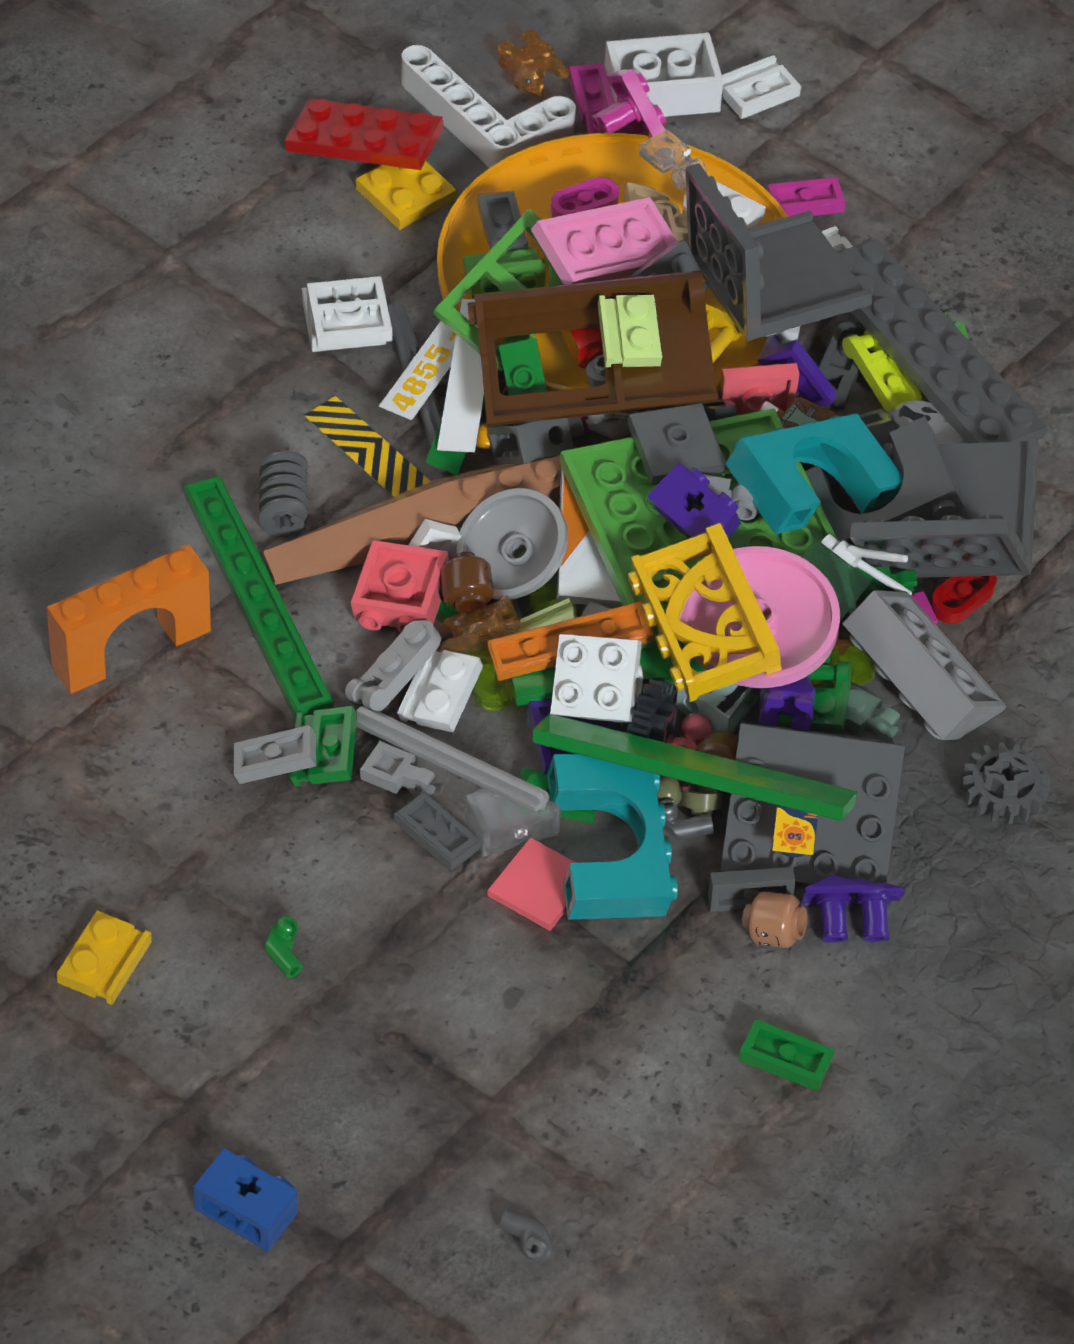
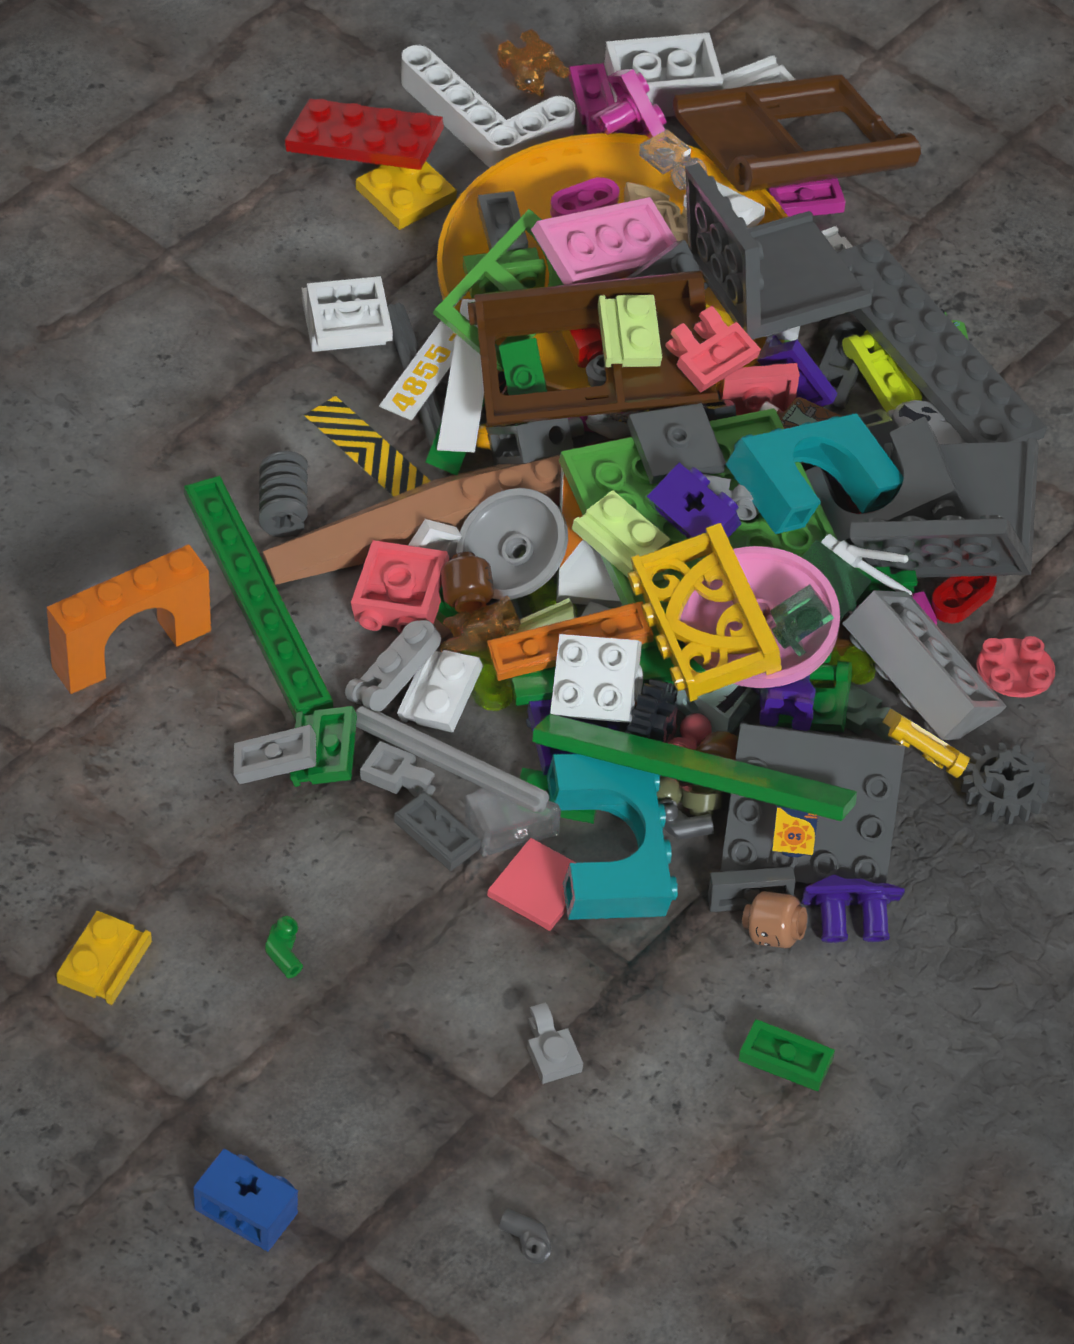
none -> light grey plate [527,1002,583,1084]
none -> yellowish green plate [572,490,670,577]
none -> coral plate [665,306,761,393]
none -> reddish brown piece [673,74,921,192]
none -> clear green bracket [770,584,834,657]
none -> yellow plate [882,709,970,778]
none -> coral dish [976,636,1055,698]

